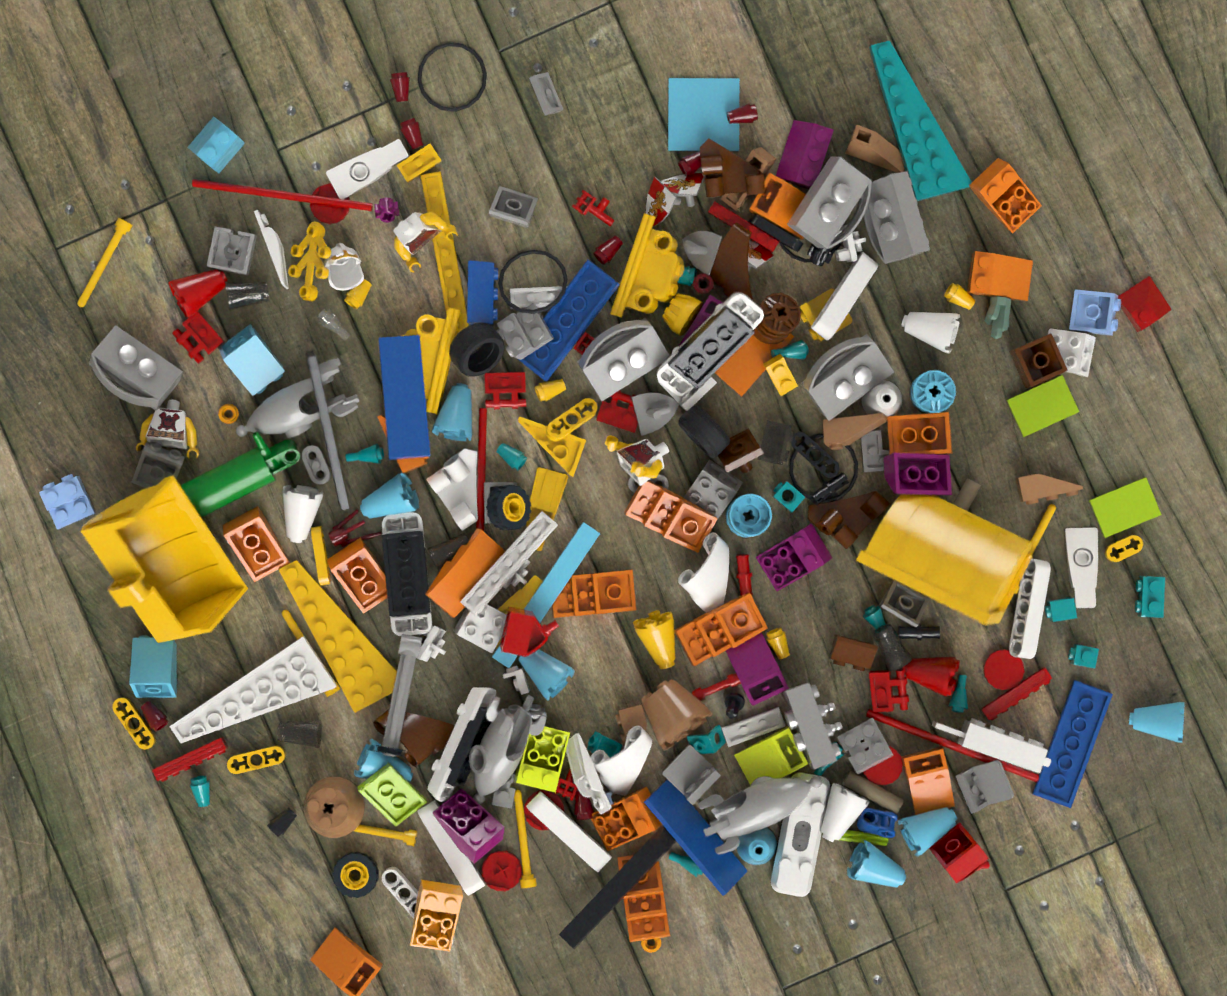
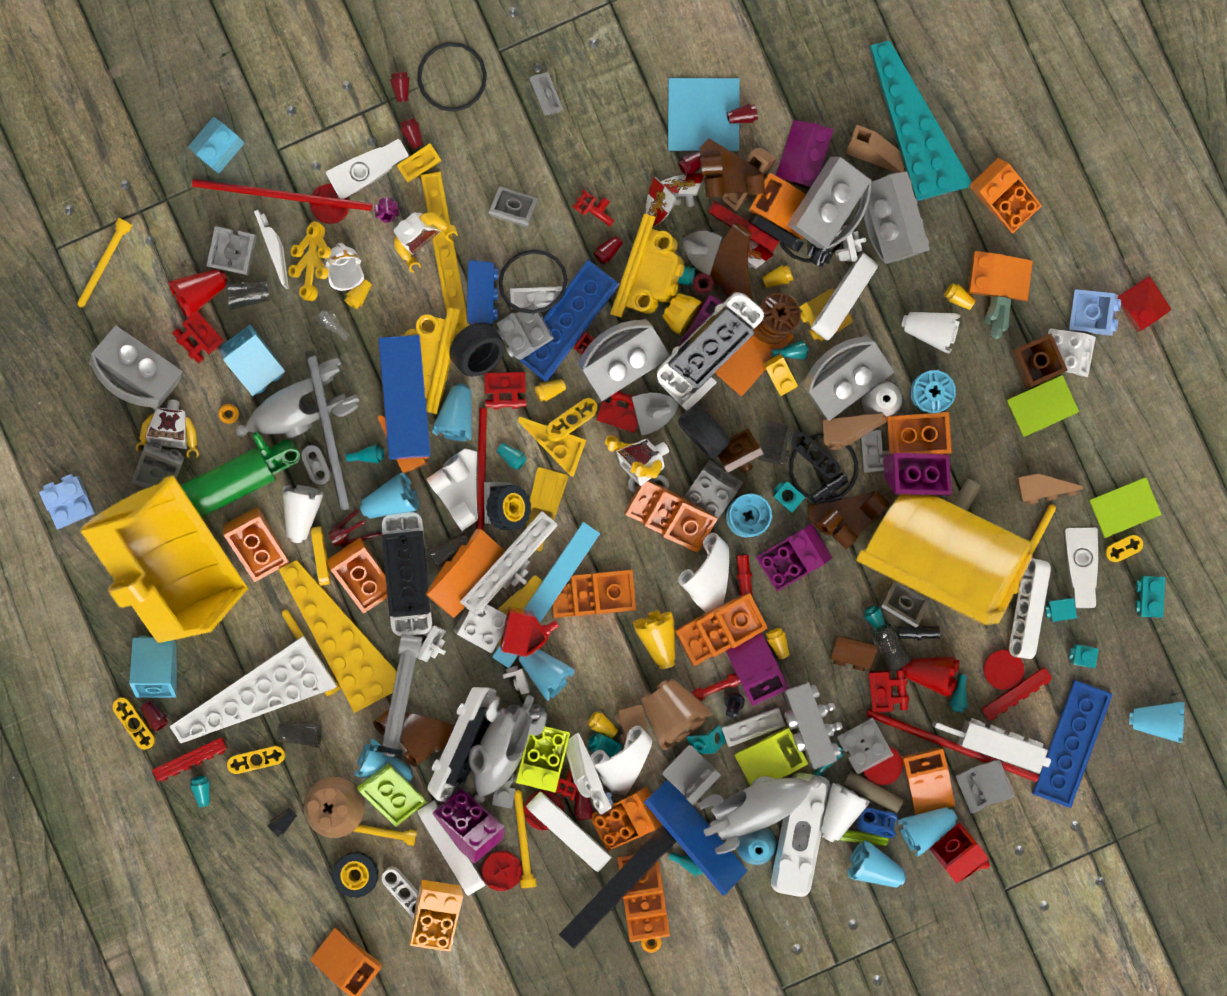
none -> yellow cone [587,711,618,739]
none -> yellow cone [762,265,794,288]

